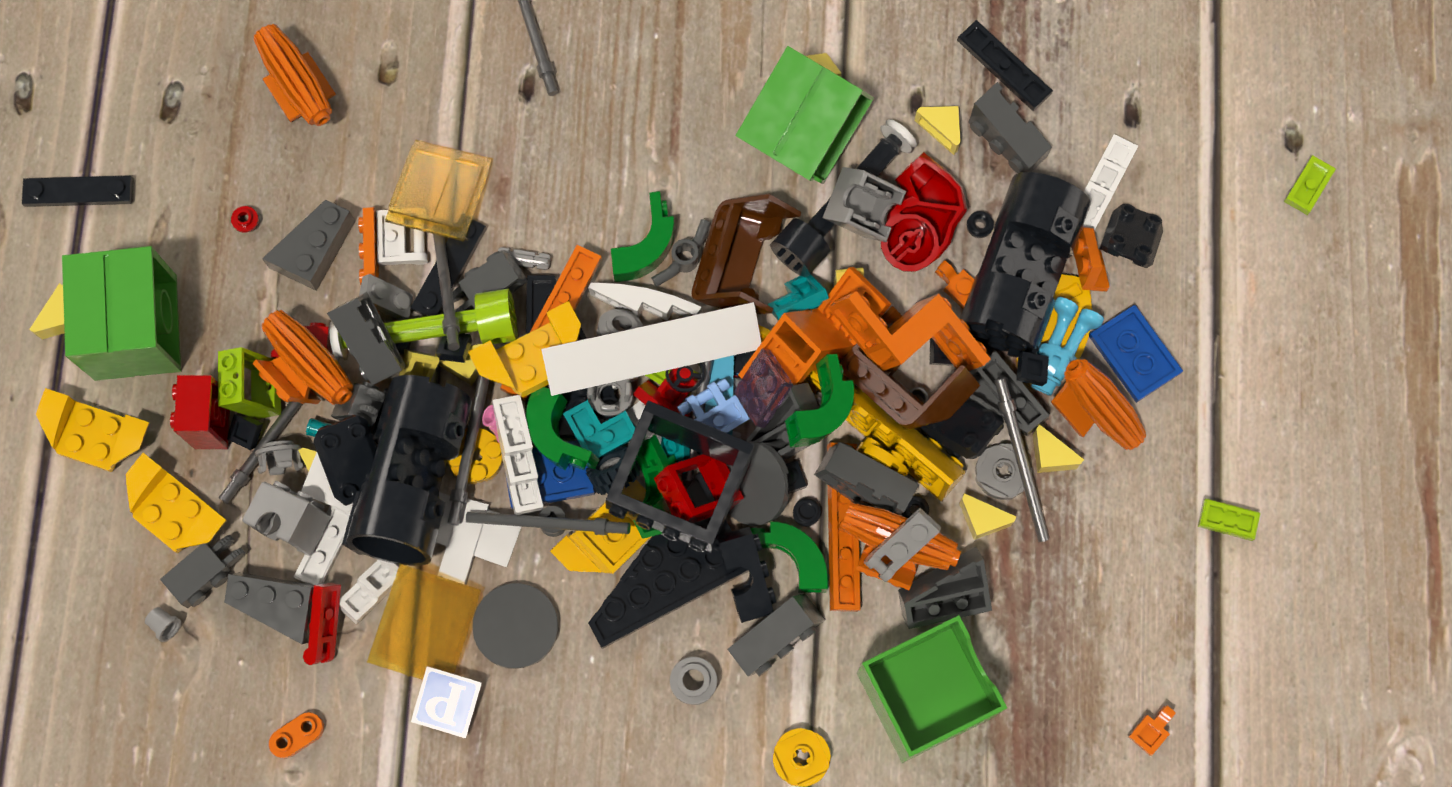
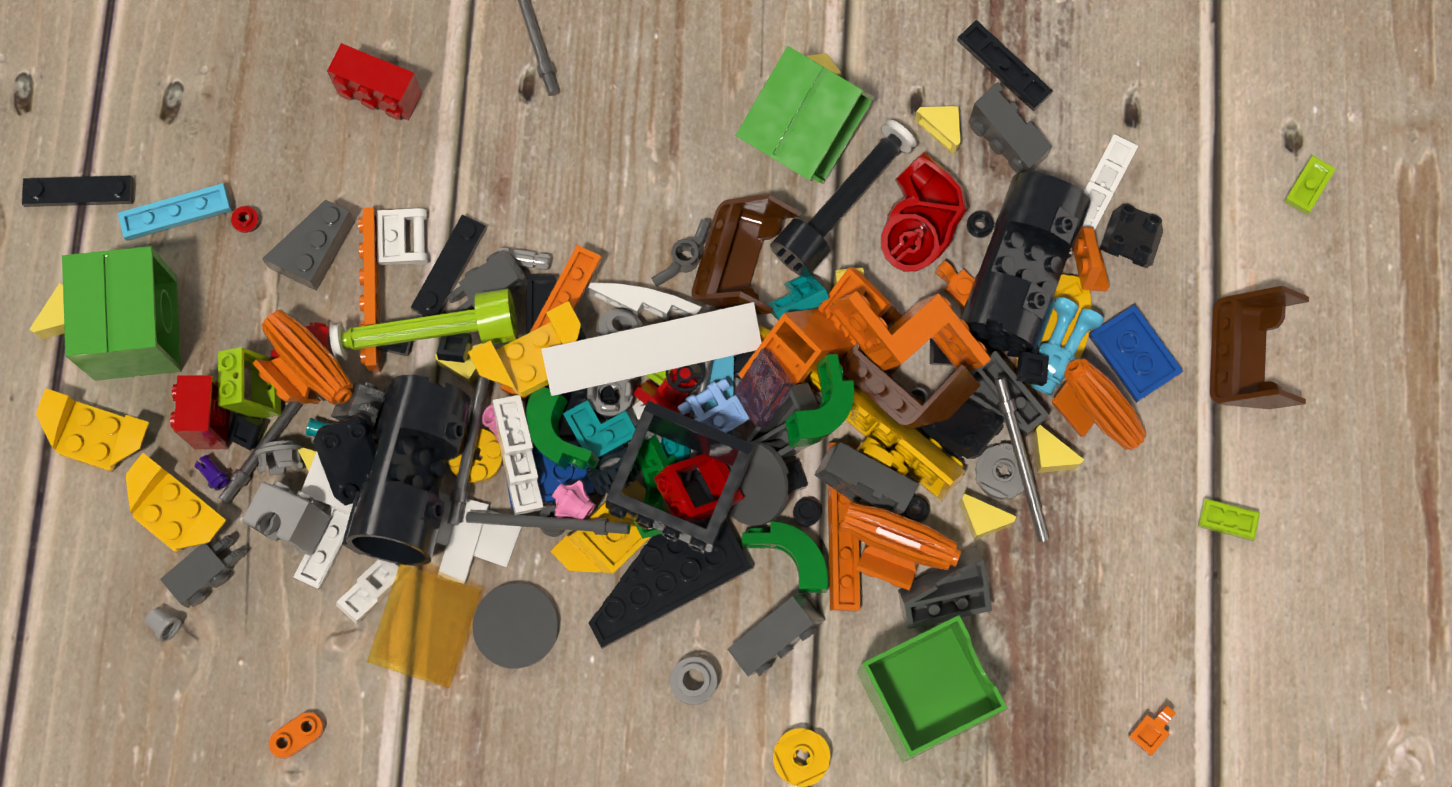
dark grey wedge [224,572,314,644] -> none
orange plate [254,24,336,126] -> none
red plate [303,583,341,665] -> none
dark grey wedge [327,292,406,385] -> none
light grey plate [359,274,413,321] -> none
clear yellow piece [385,140,493,241] -> none
light yellow slope [399,349,439,382] -> none
piece [411,666,482,738] -> none
flat silver bar [432,225,460,351] -> none
green arch [611,191,674,282] -> none
black arch [717,527,777,623] -> none
light grey piece [823,167,906,242] -> none
light grey plate [864,508,941,582] -> none
none -> medium azure plate [118,183,232,241]
none -> dark purple pin [194,455,229,491]
none -> red brick [327,43,422,121]
none -> bright pink rock [552,480,596,520]
none -> reddish brown windscreen [1210,286,1309,409]

